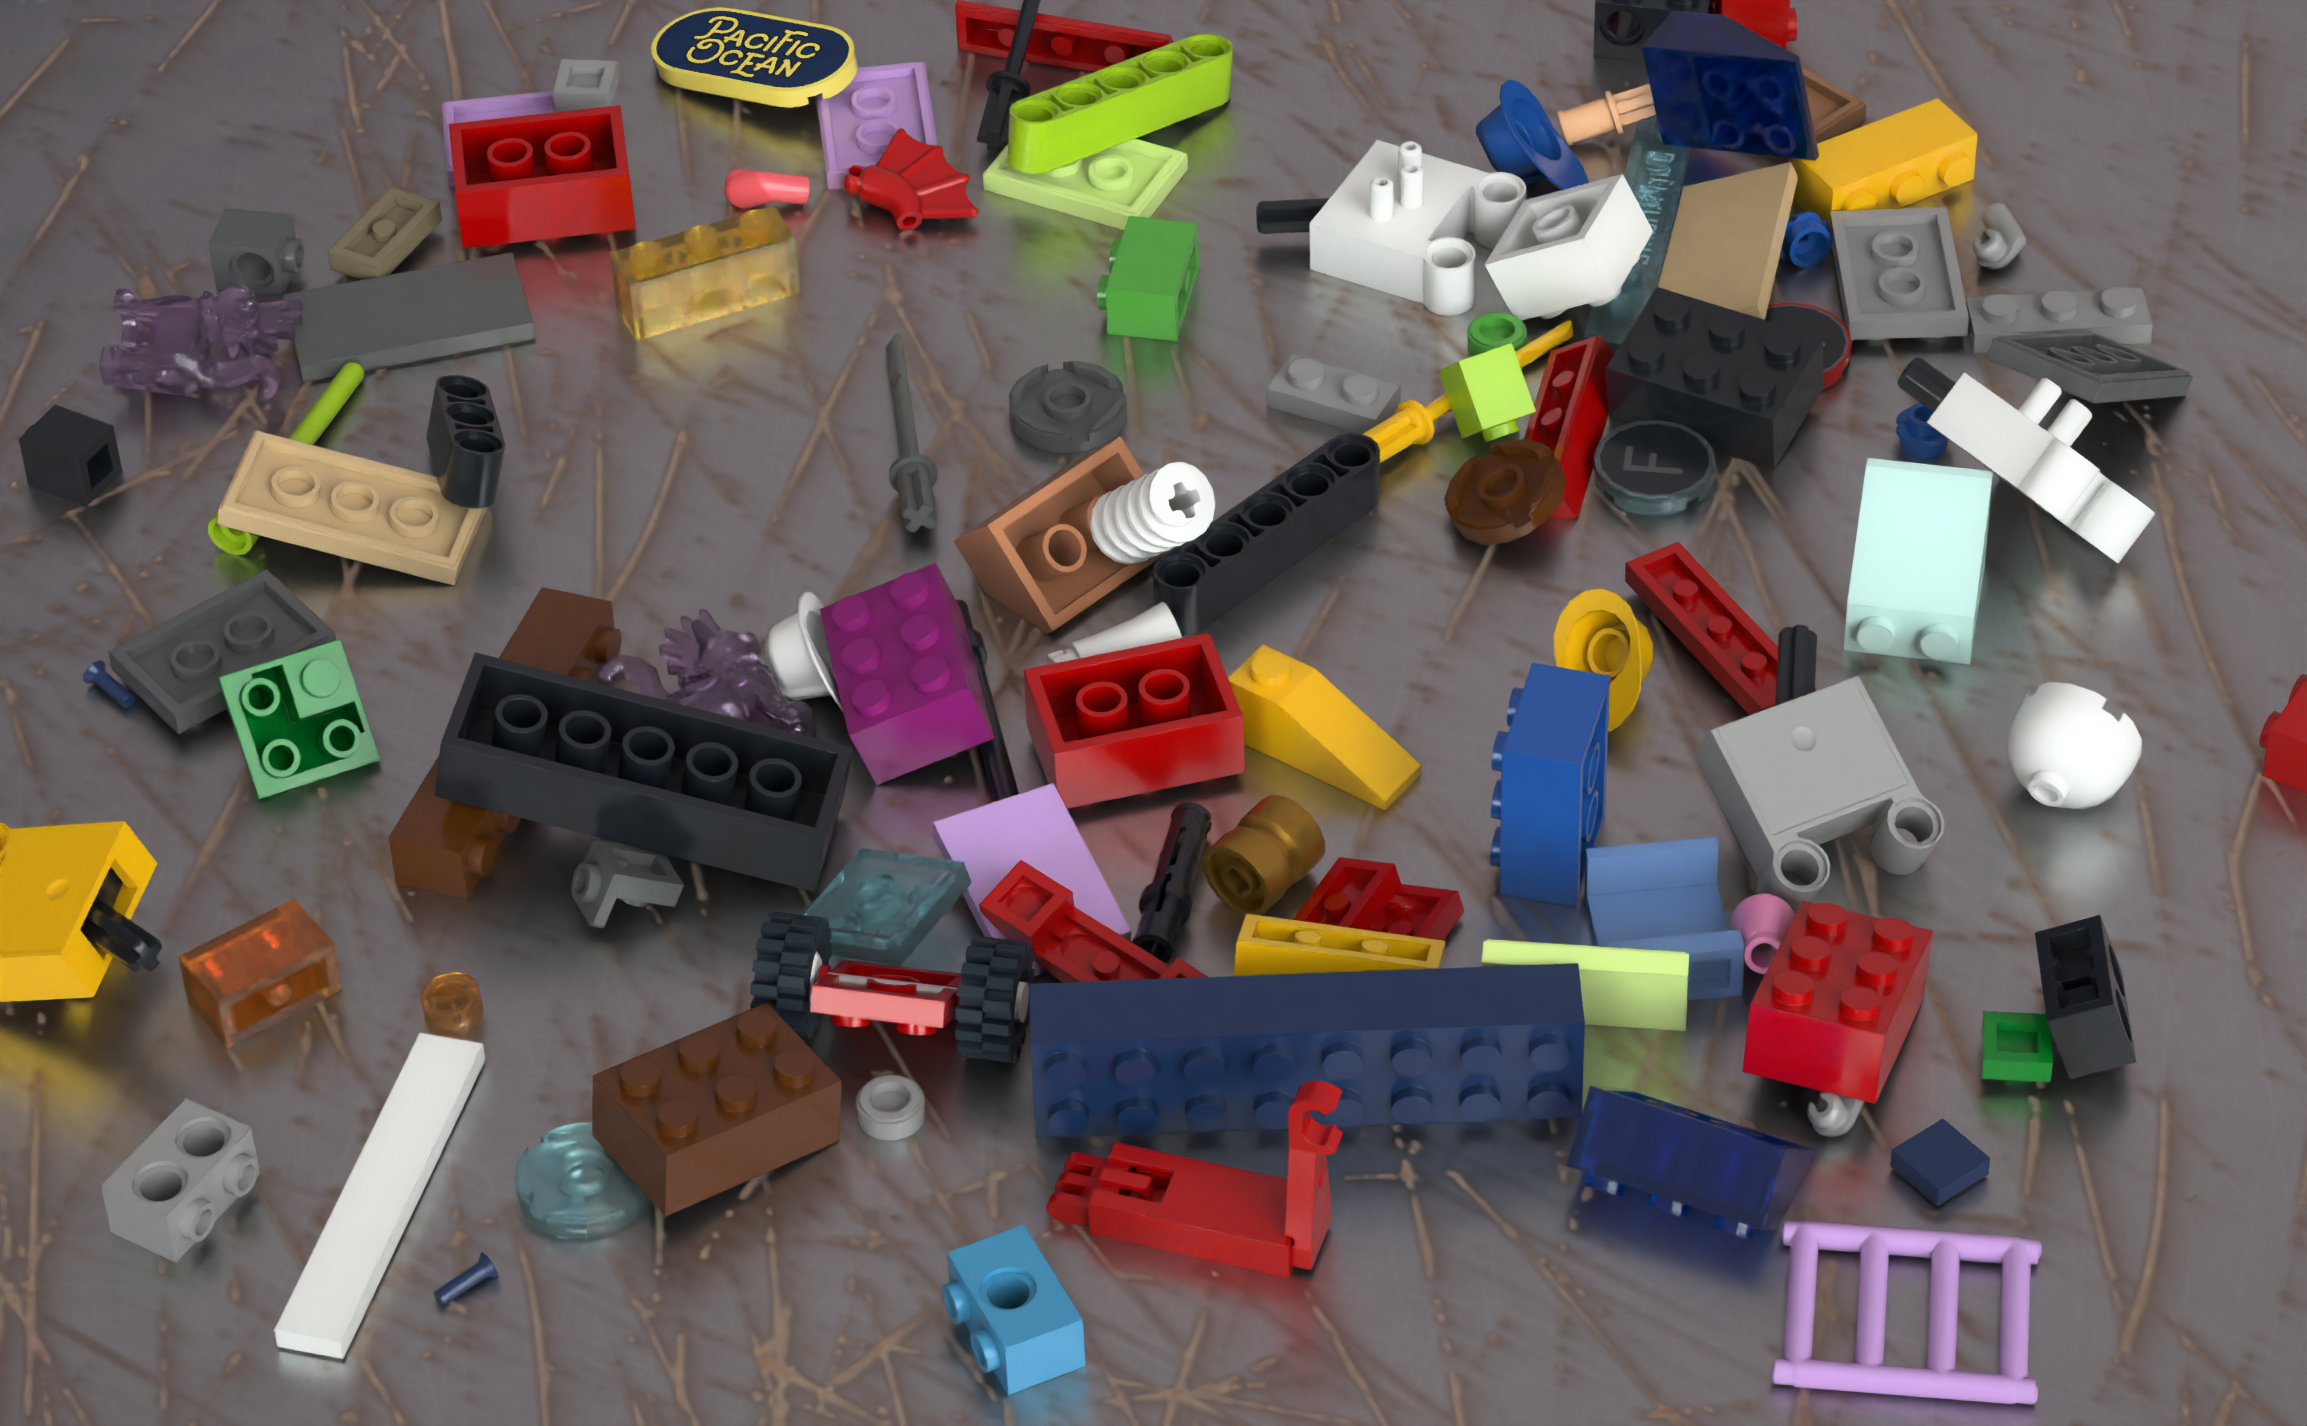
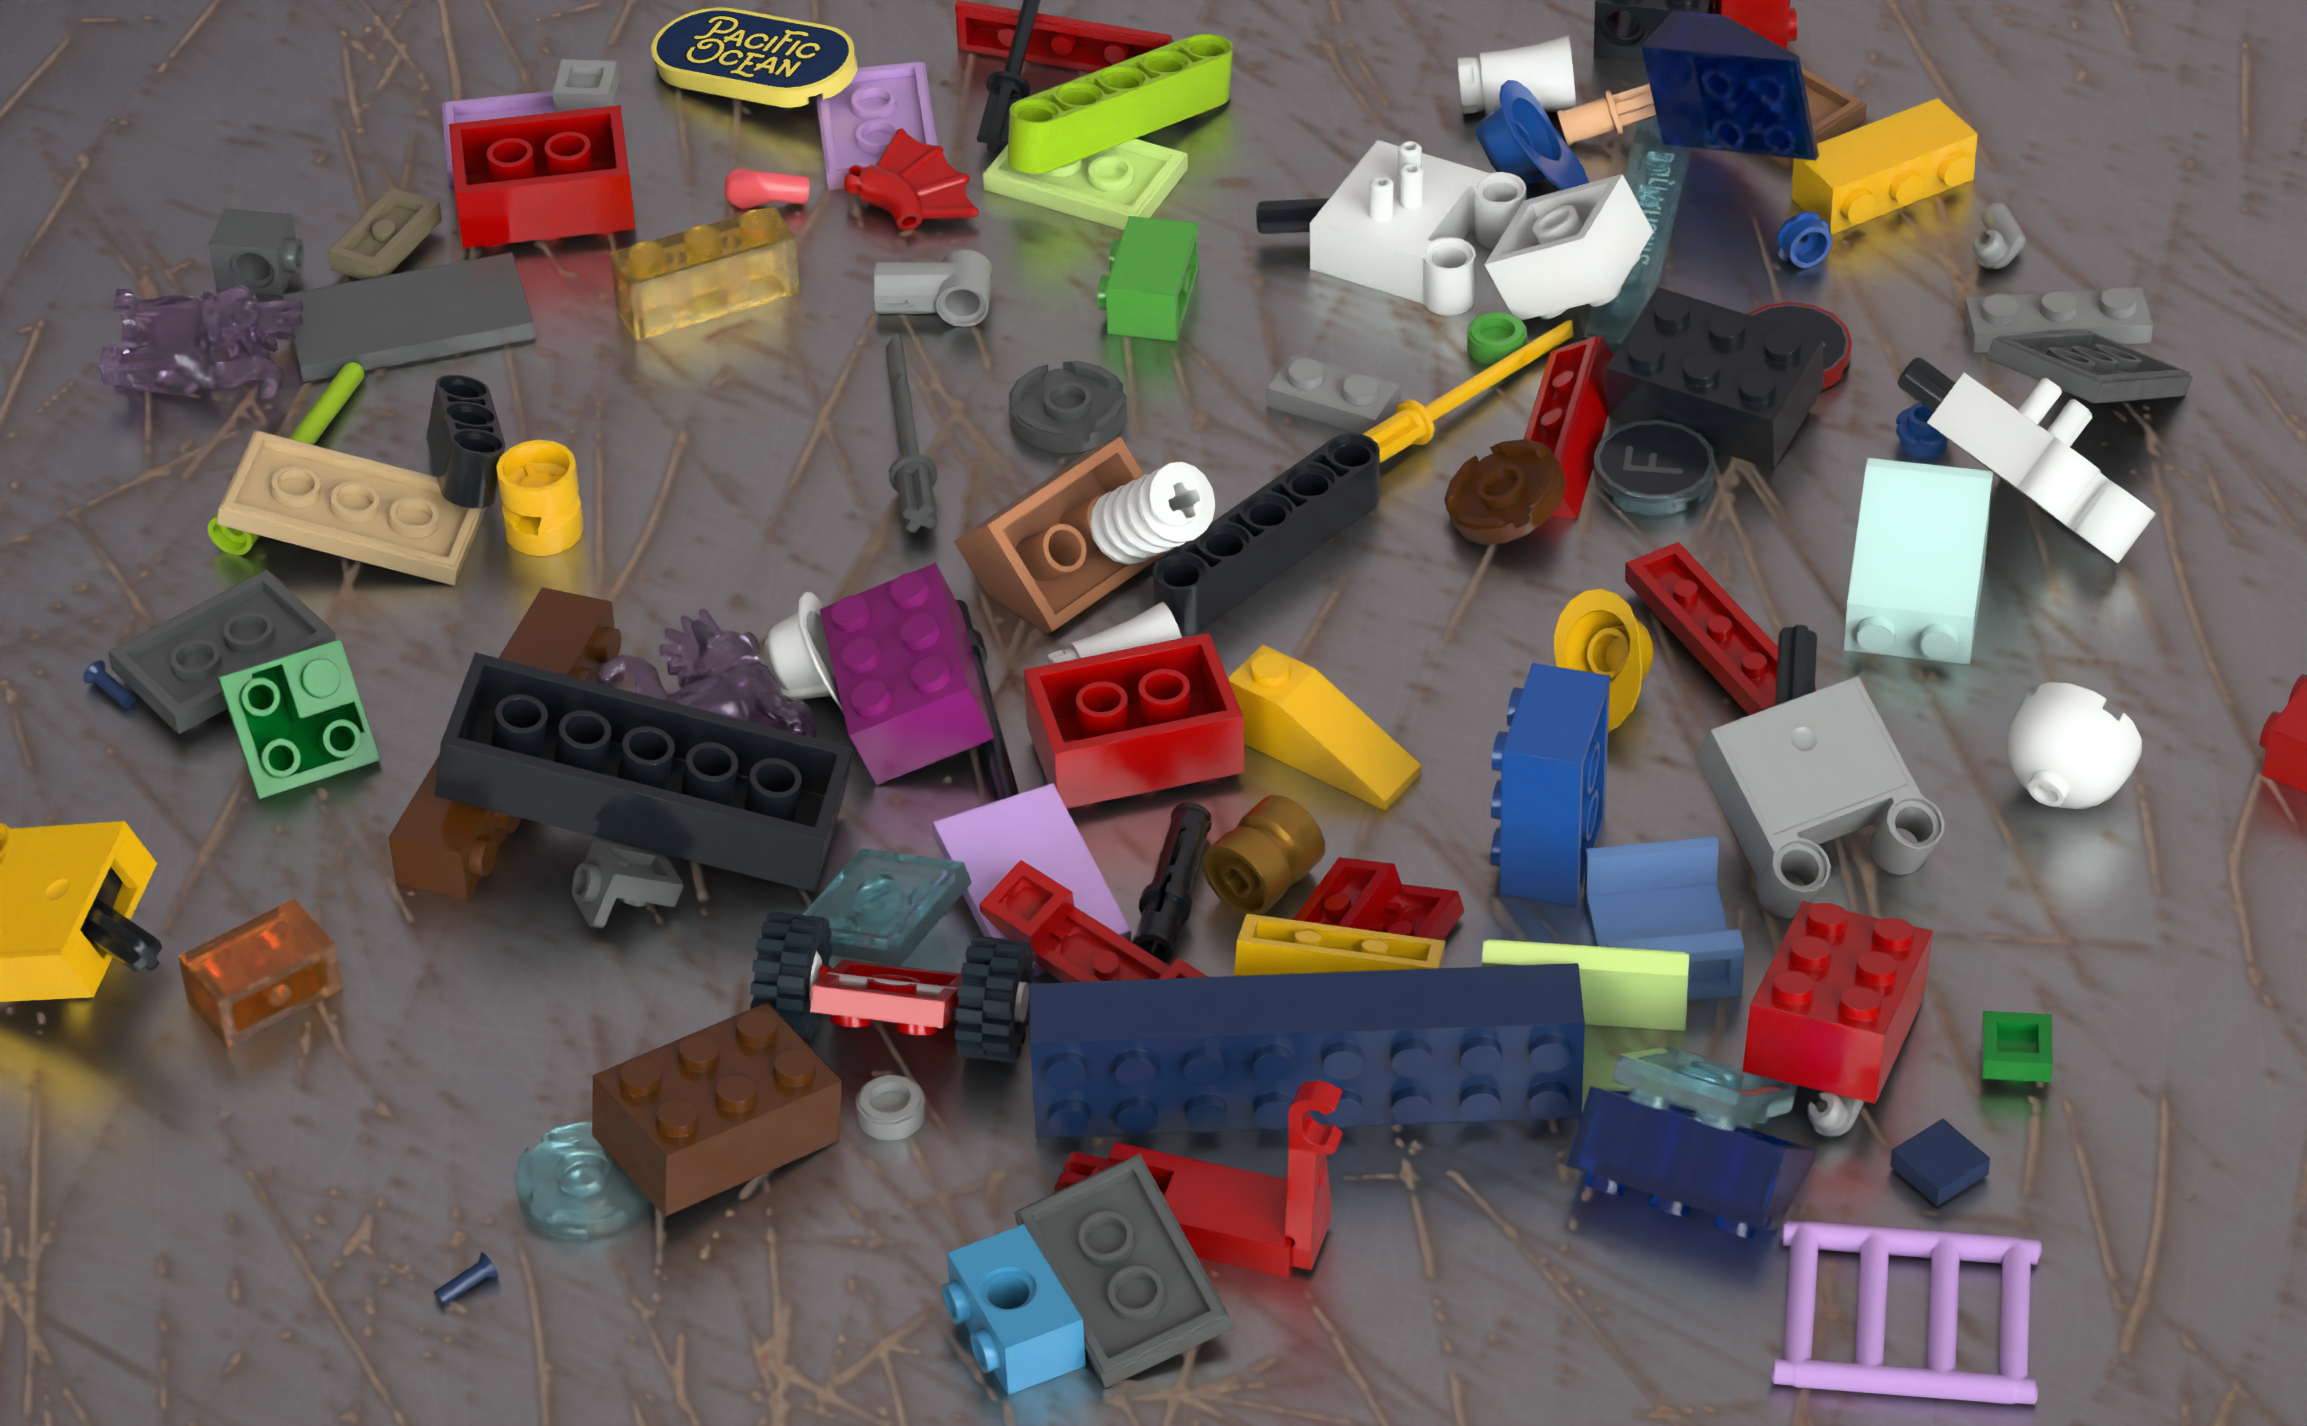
black brick [19,405,122,507] -> none
light grey brick [100,1098,261,1263] -> none
white tile [274,1033,486,1359] -> none
clear orange bush [420,972,484,1035] -> none
brick [1438,343,1536,442] -> none
tan tile [1658,162,1798,320] -> none
bright pink cone [1730,893,1795,974] -> none
light grey plate [1829,207,1969,341] -> none
black brick [2035,915,2136,1080] -> none
none -> yellow wheel [496,440,584,556]
none -> light grey piece [874,249,992,327]
none -> dark grey tile [1014,1154,1233,1389]
none -> white plant [1458,35,1576,115]
none -> clear light blue plate [1611,1046,1798,1131]

